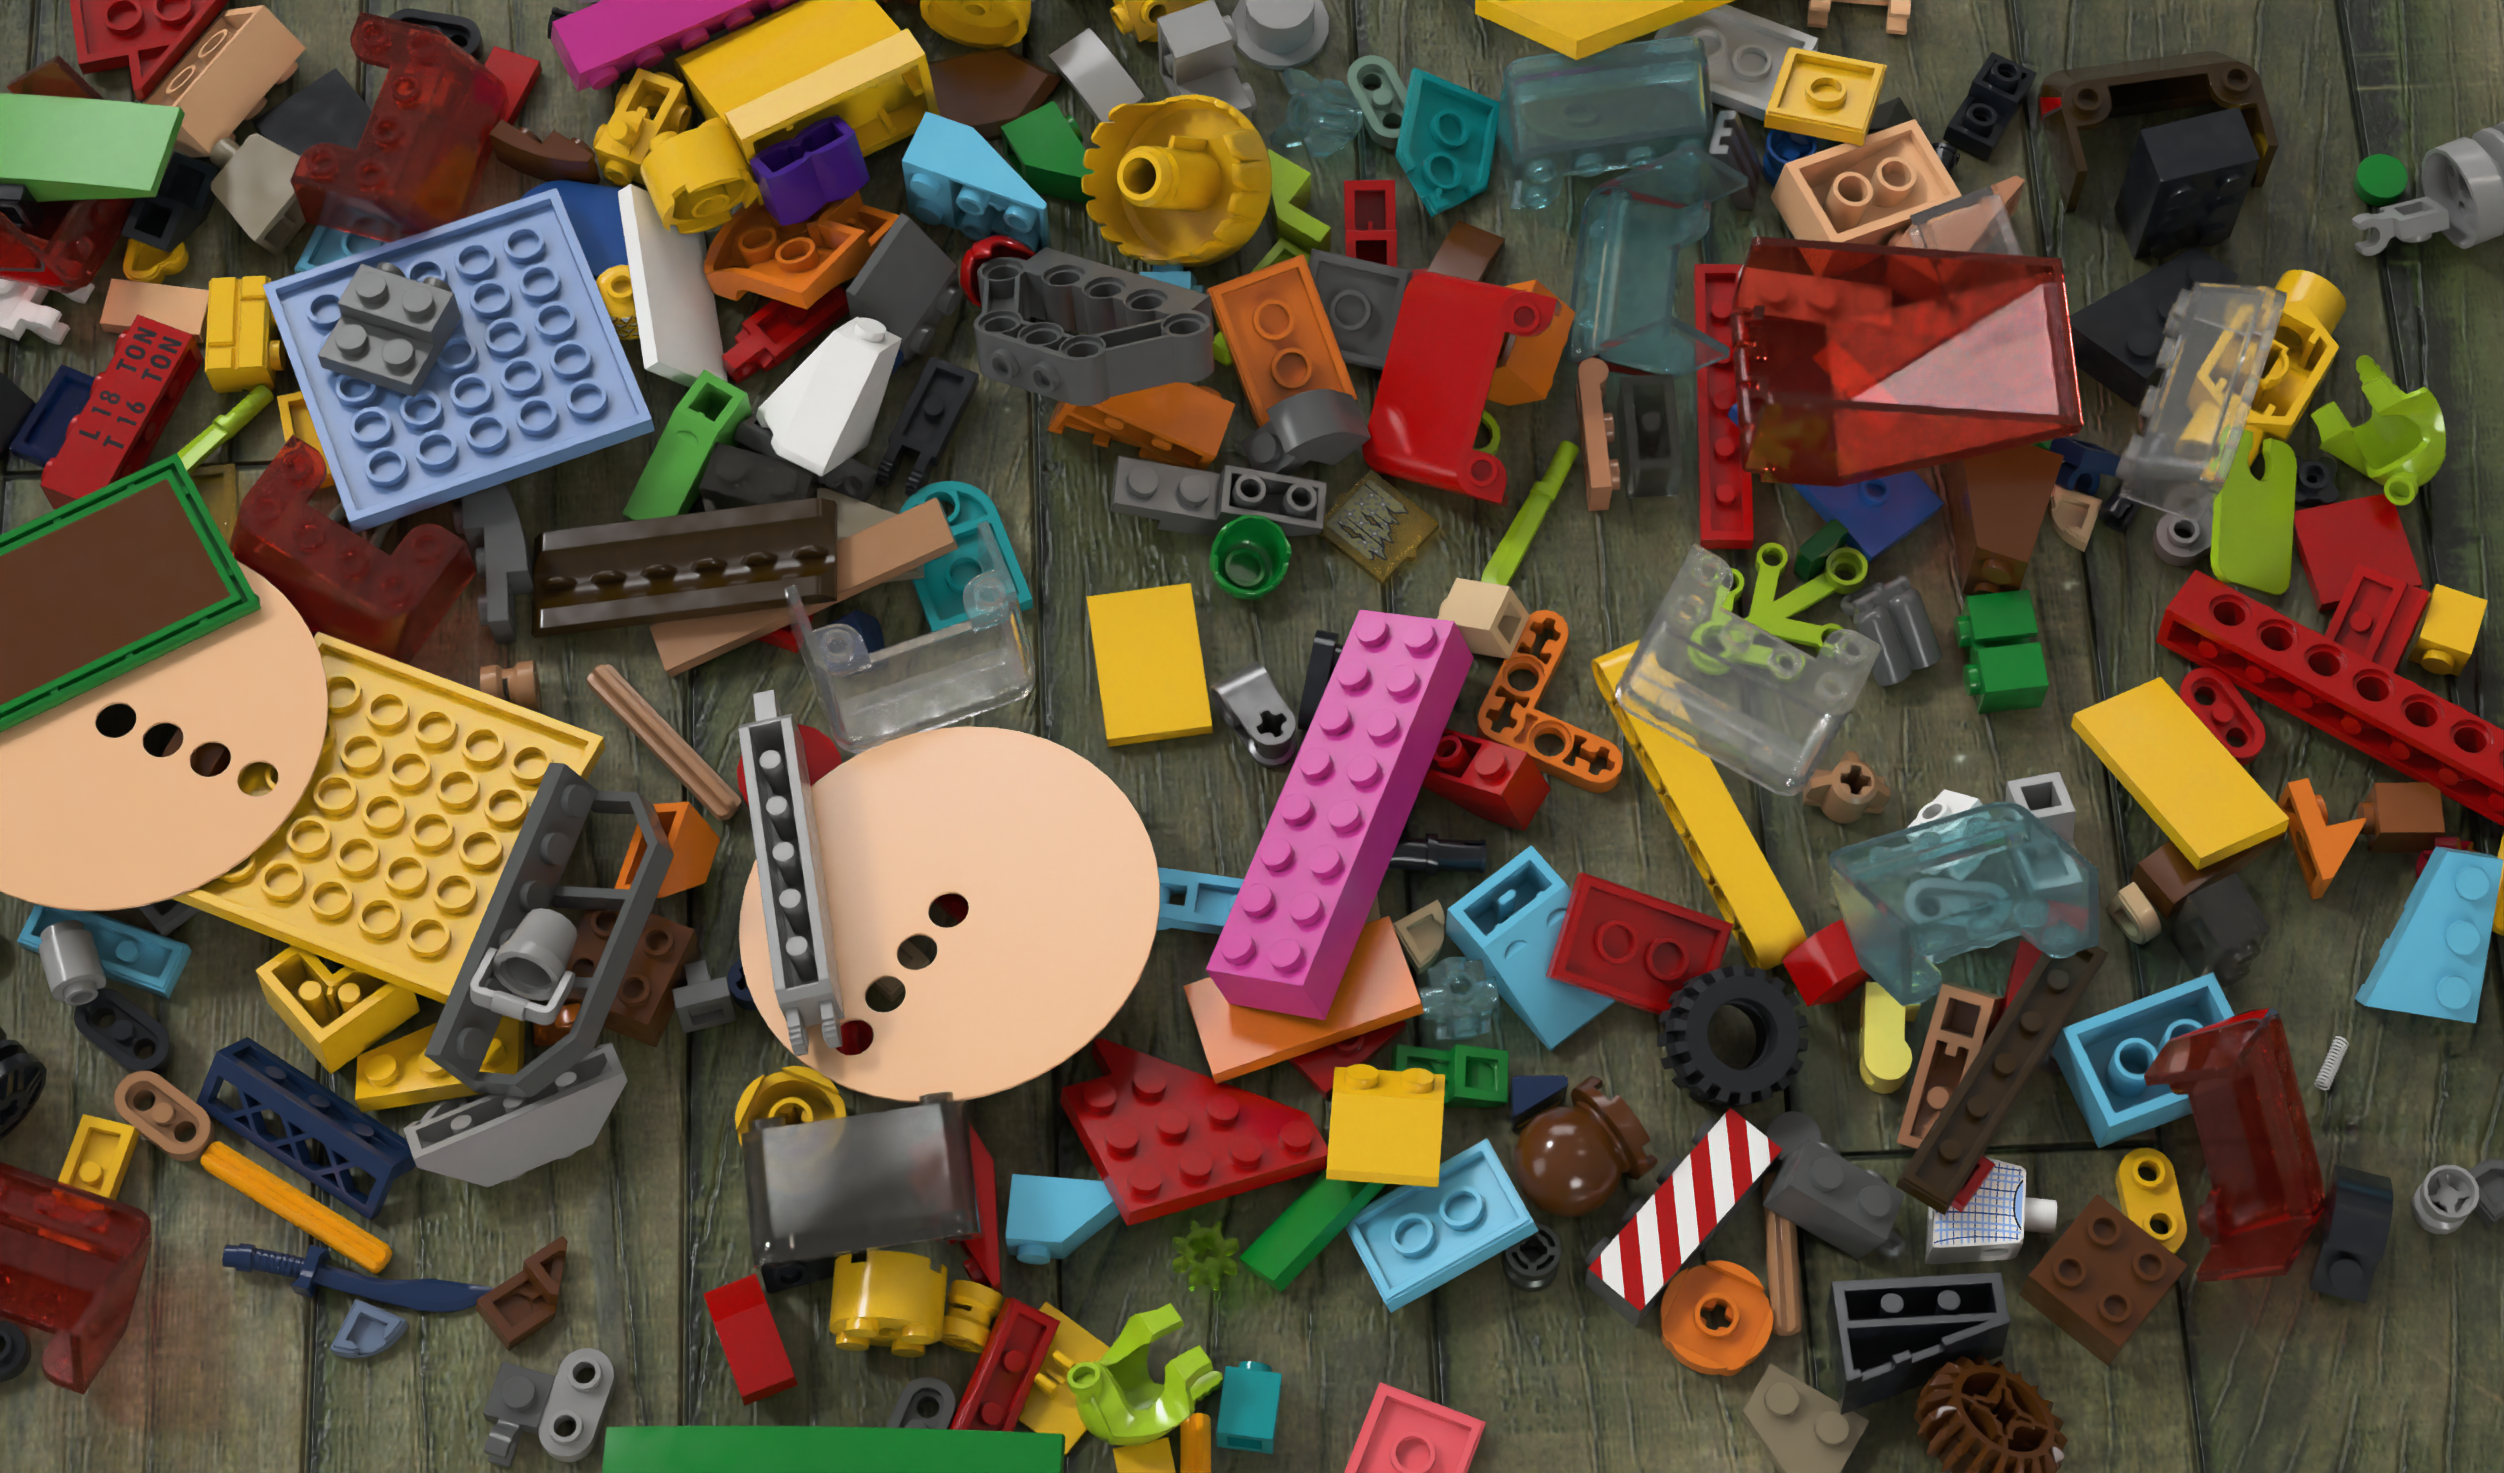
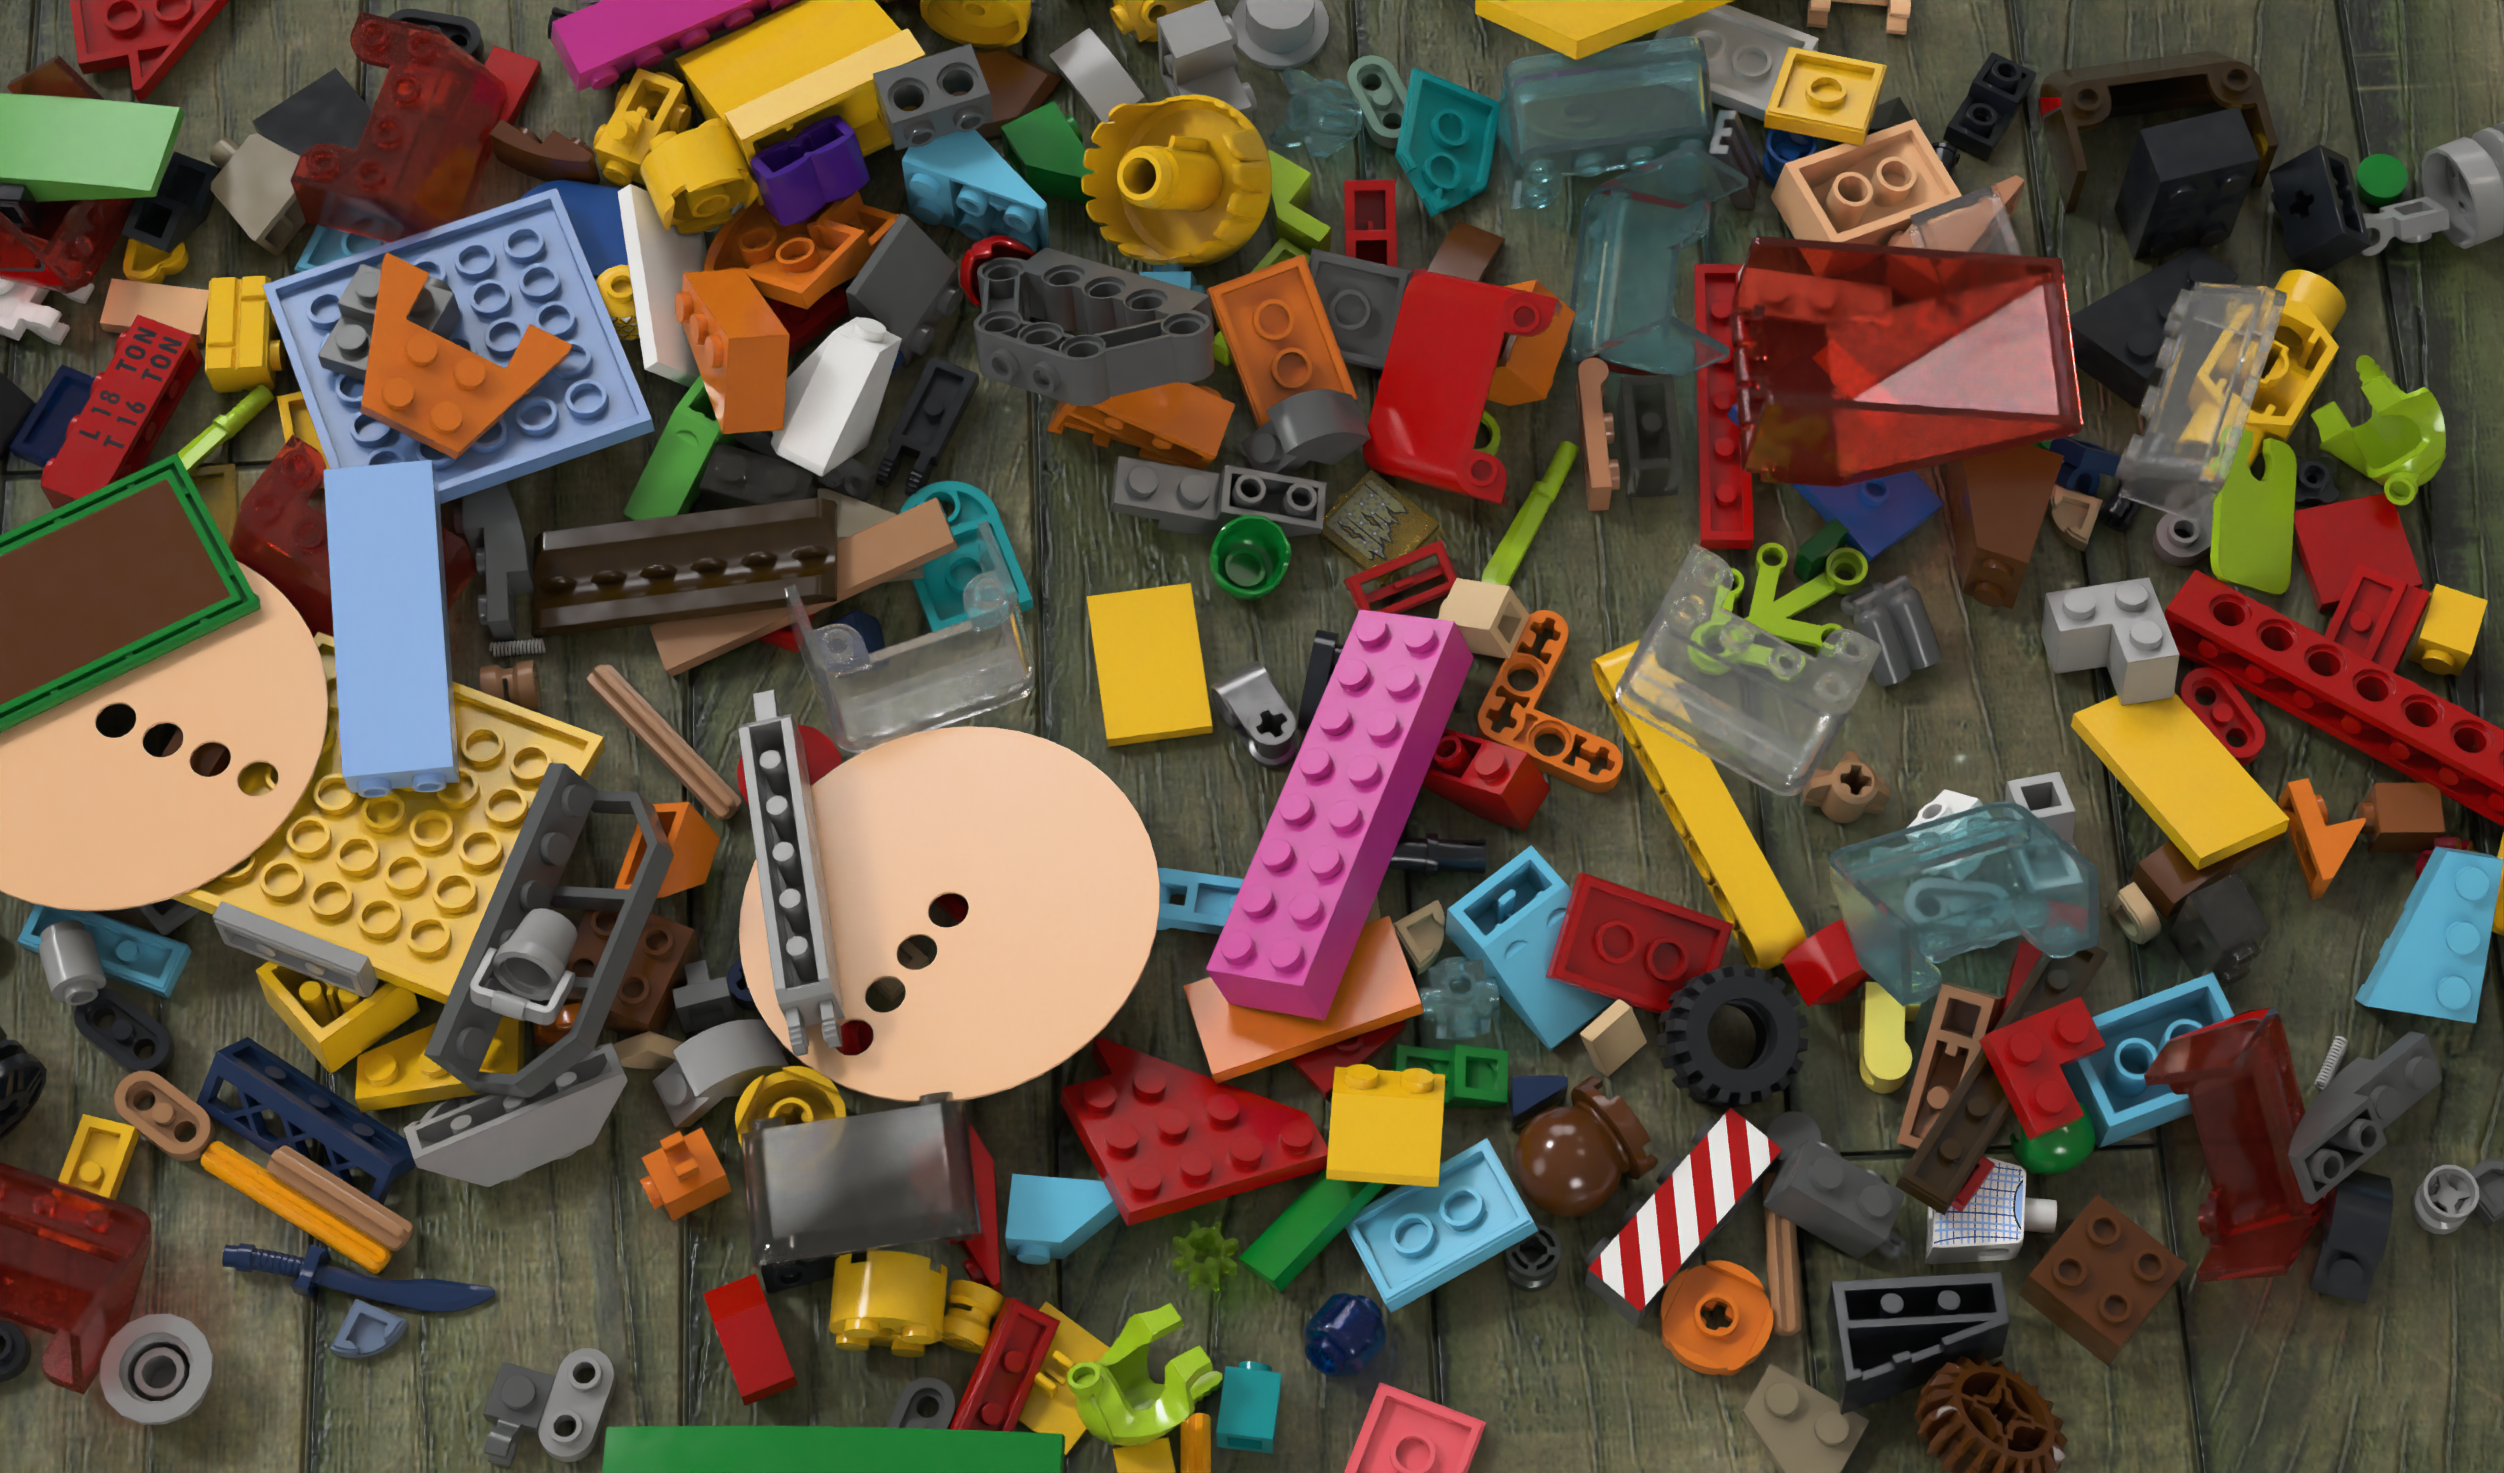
light nougat slope [142,5,306,158] -> none
reddish brown slope [476,1236,568,1351] -> none
green piece [1954,589,2049,714] -> none
yellow plate [2115,1148,2187,1254] -> none
none -> light grey piece [99,1314,214,1425]
none -> light grey tile [212,901,379,998]
none -> medium nougat axle [266,1145,414,1251]
none -> light blue brick [323,460,460,798]
none -> orange wing [360,252,572,460]
none -> white leg [489,638,545,657]
none -> tan tile [613,1031,683,1069]
none -> orange brick [639,1127,732,1221]
none -> light grey brick [652,1019,789,1128]
none -> orange wedge [675,269,790,434]
none -> dark grey brick [873,43,993,150]
none -> clear blue head [1303,1293,1387,1377]
none -> red tile [1343,540,1458,615]
none -> tan tile [1579,999,1647,1077]
none -> red plate [1979,996,2106,1141]
none -> green hair [2009,1102,2096,1176]
none -> light grey brick [2041,577,2180,705]
none -> black brick [2269,144,2371,273]
none -> dark grey slope [2288,1031,2443,1204]

